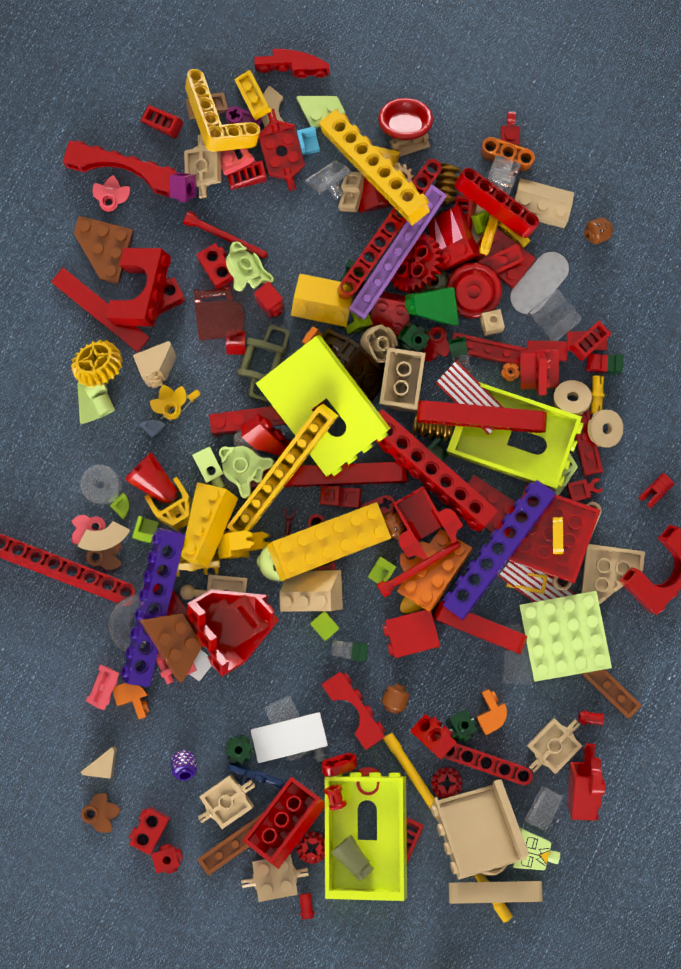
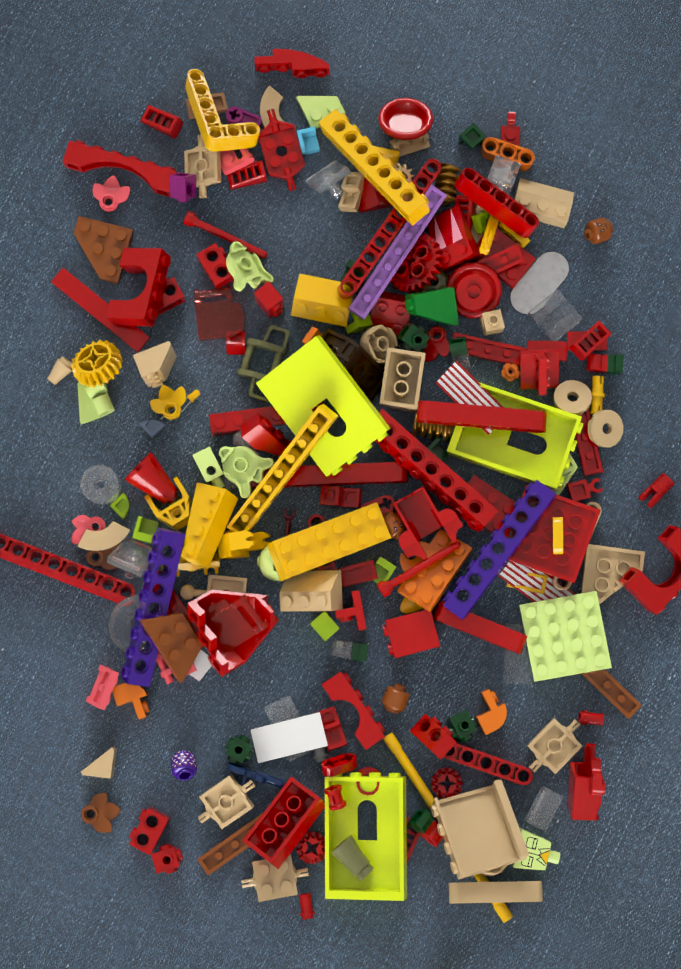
yellow plate [234,70,272,120] -> none
none -> tan cone [47,356,73,385]
none -> clear tile [107,537,152,579]
none -> red slope [316,706,348,752]
none -> red bracket [335,590,367,631]
none -> red plate [336,560,378,588]
none -> leg [407,809,444,847]
none -> dark green panel [458,123,486,150]

